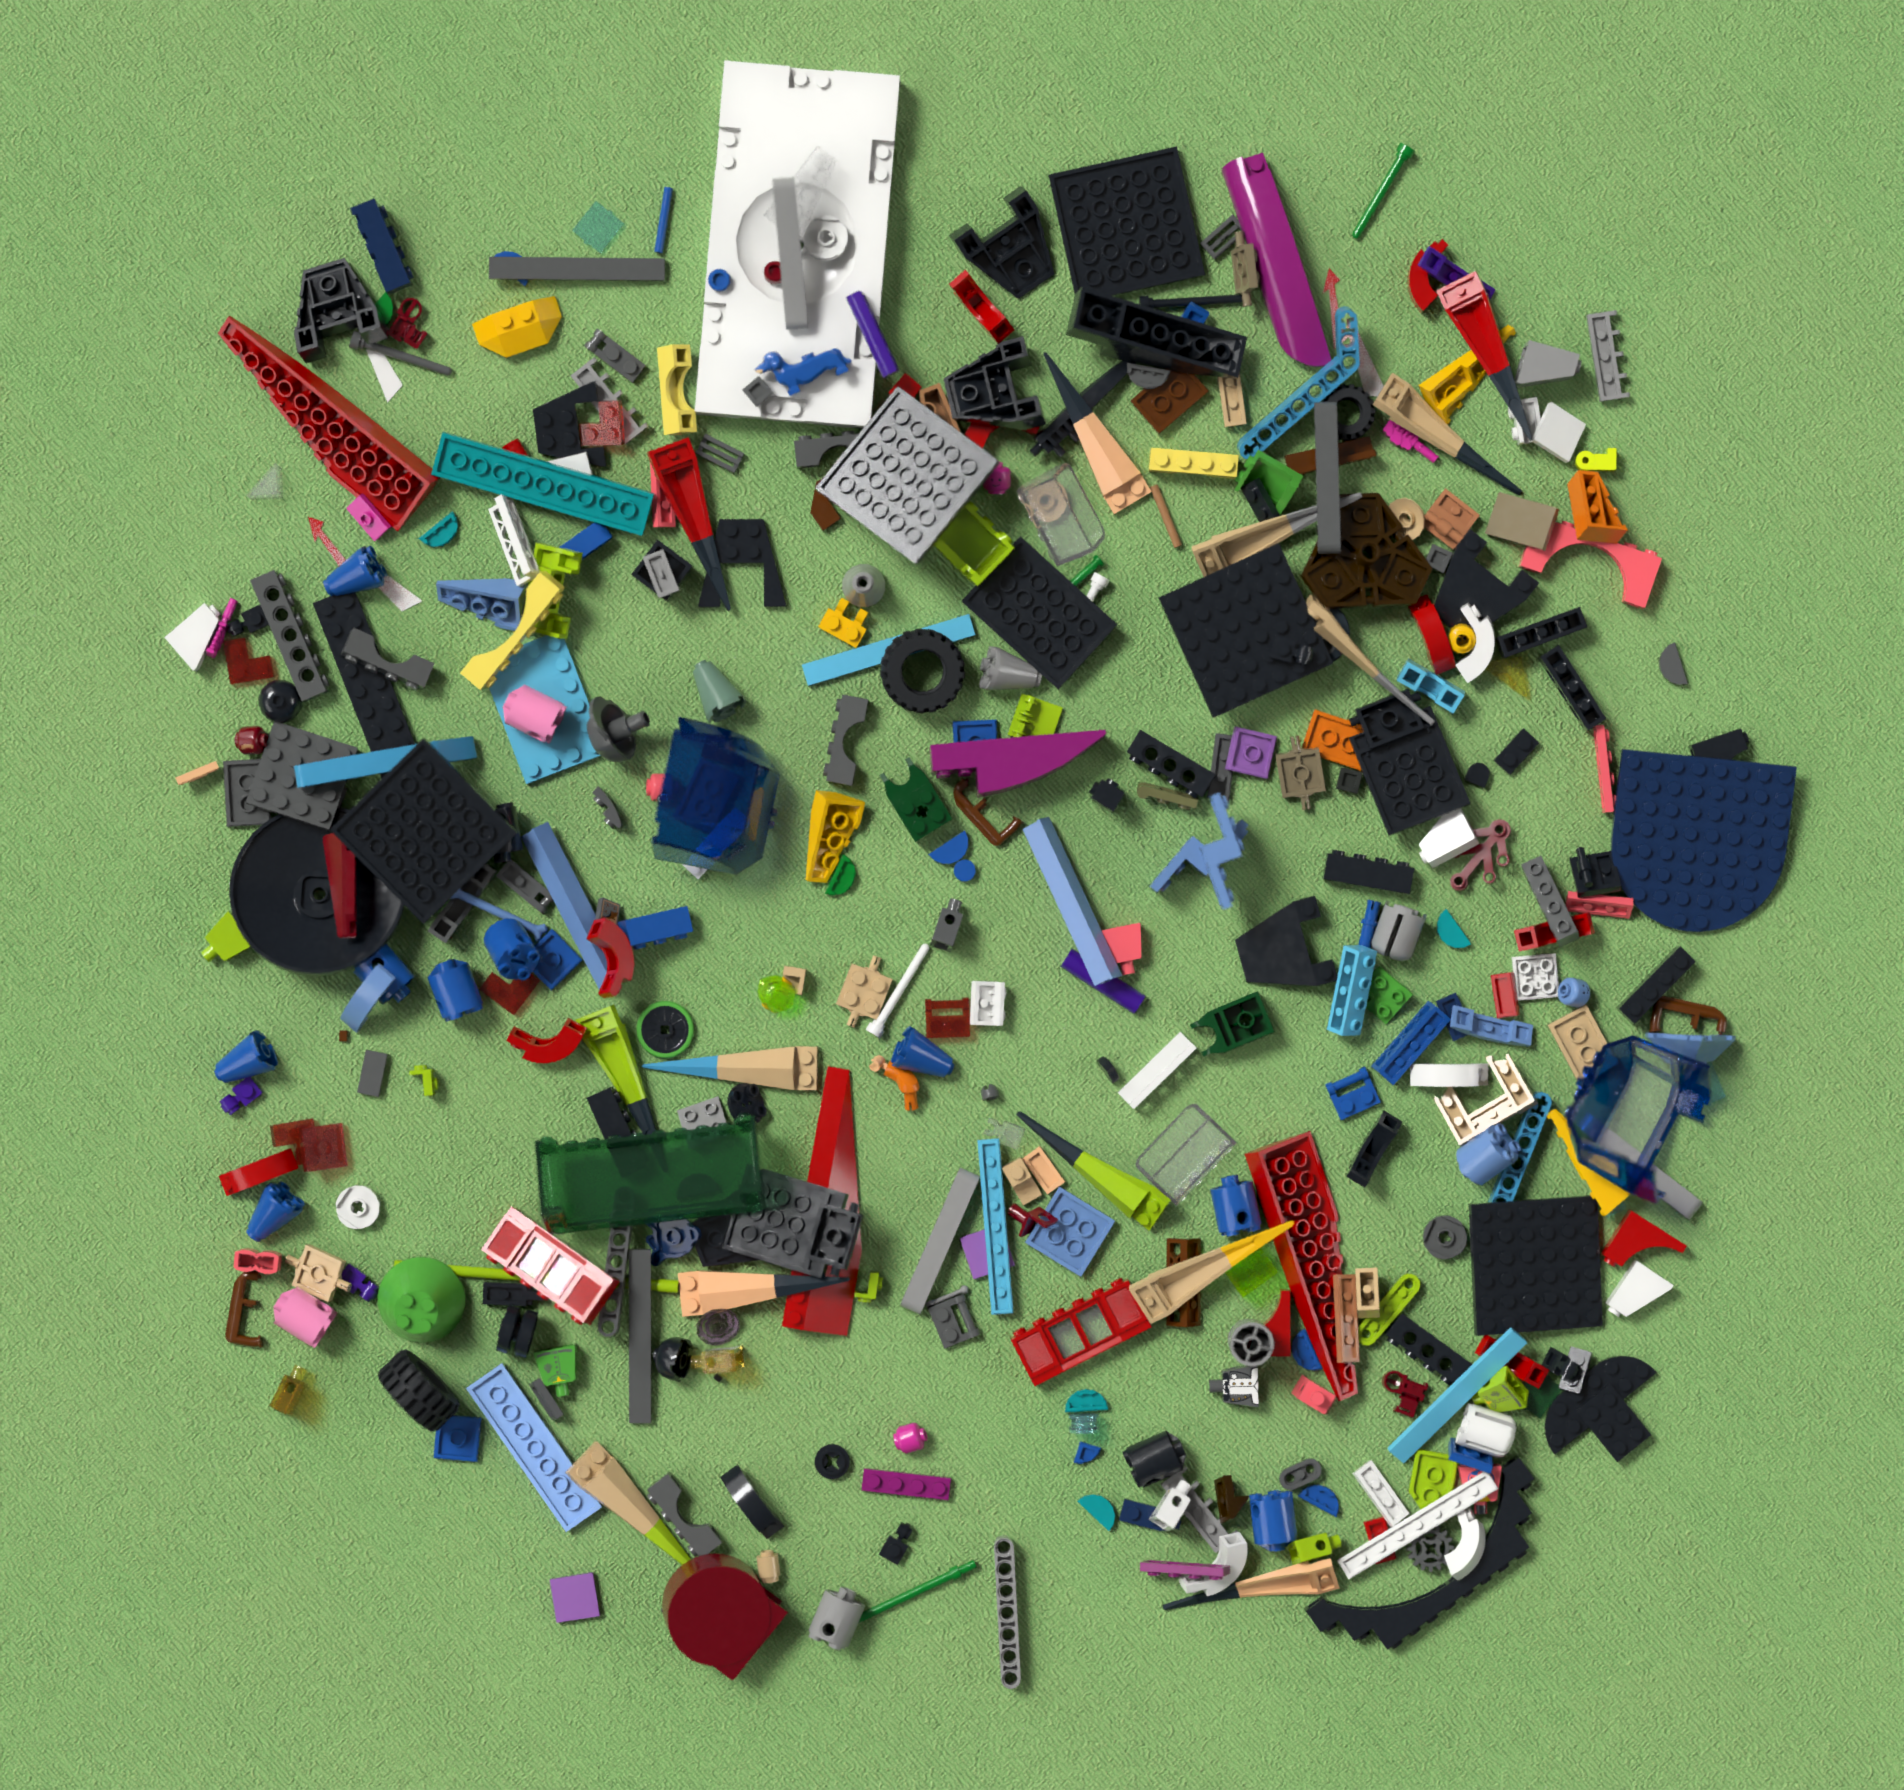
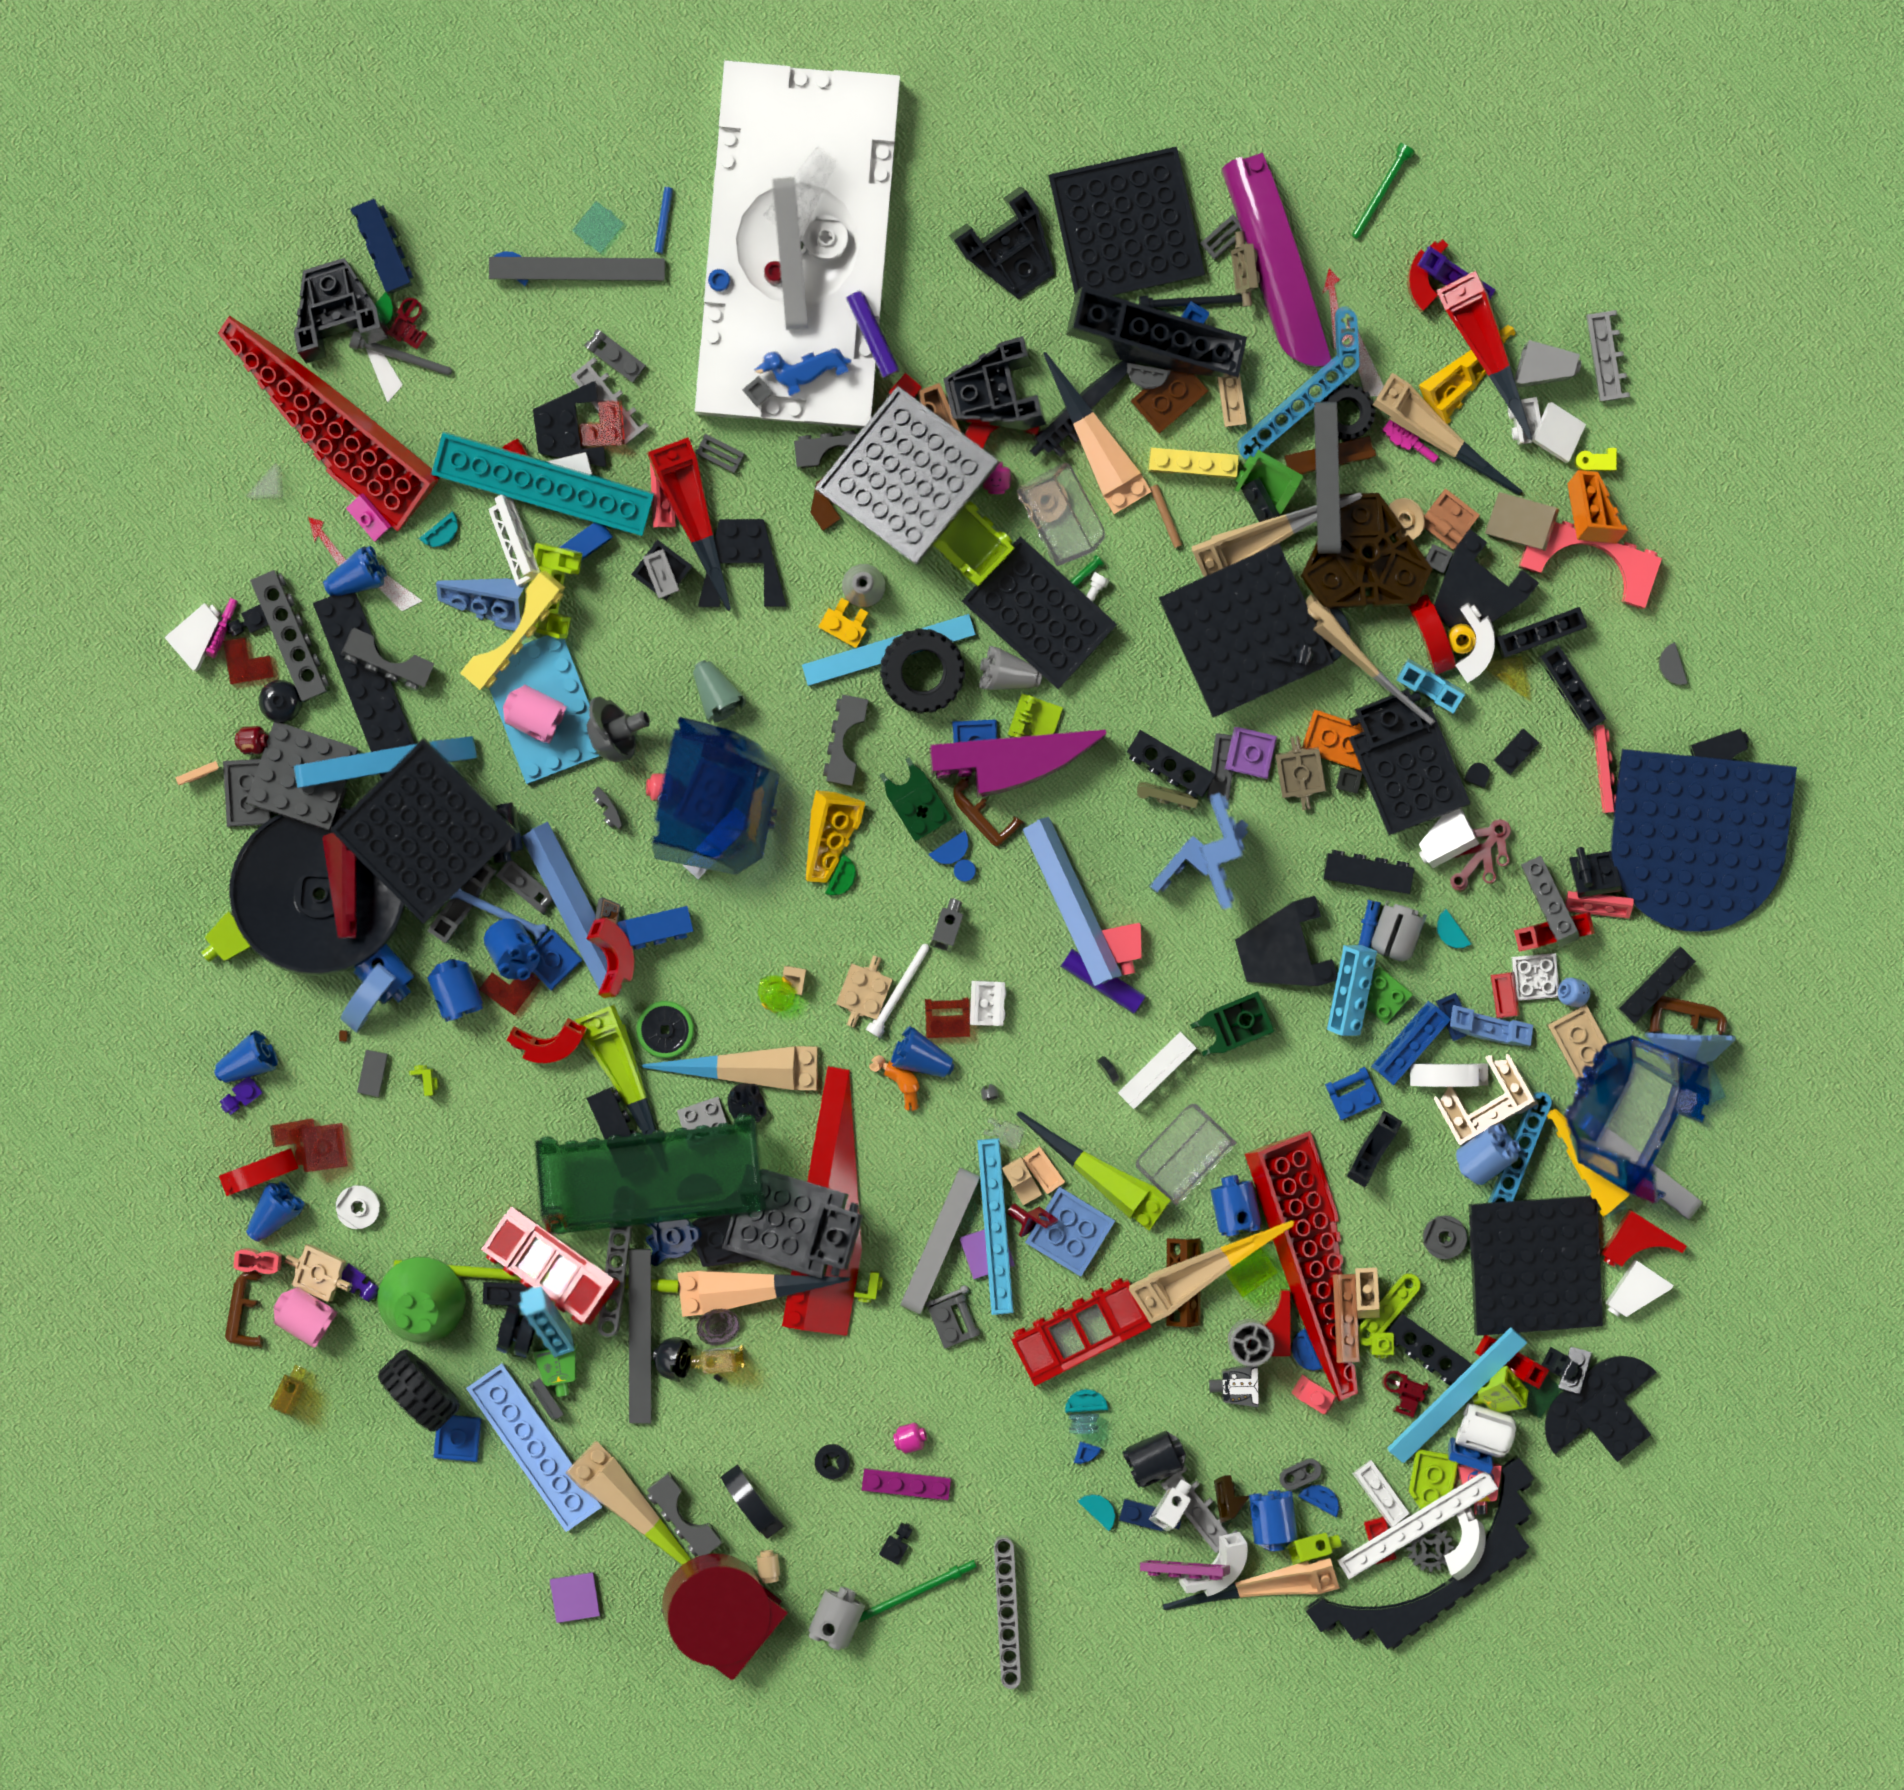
yellow wedge [472,296,562,358] -> none
light yellow arch [657,344,697,435] -> none
red arch [949,270,1015,344] -> none
black brick [1089,778,1125,812] -> none
none -> medium azure brick [520,1286,575,1357]
none -> lime bracket [1370,1332,1394,1358]

